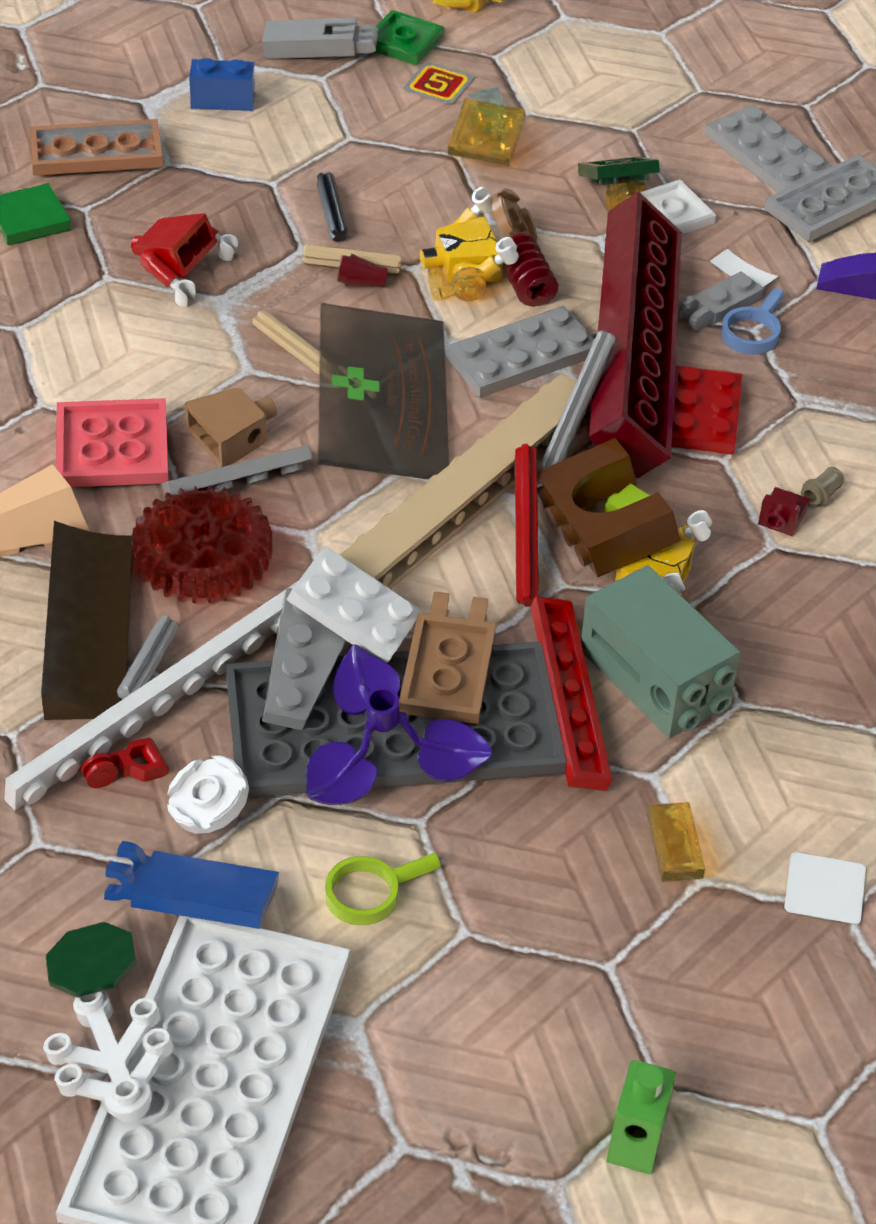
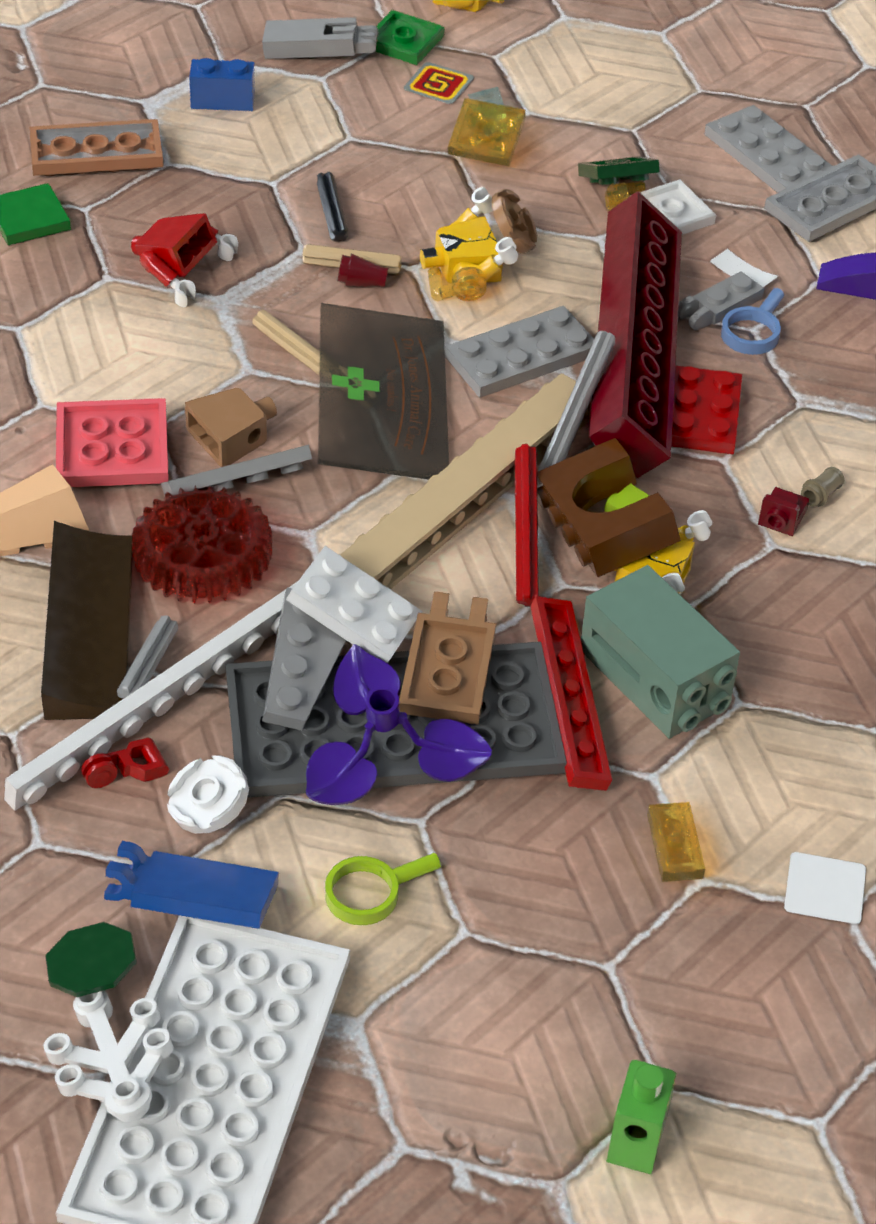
dark red piece [503,233,559,307] -> none

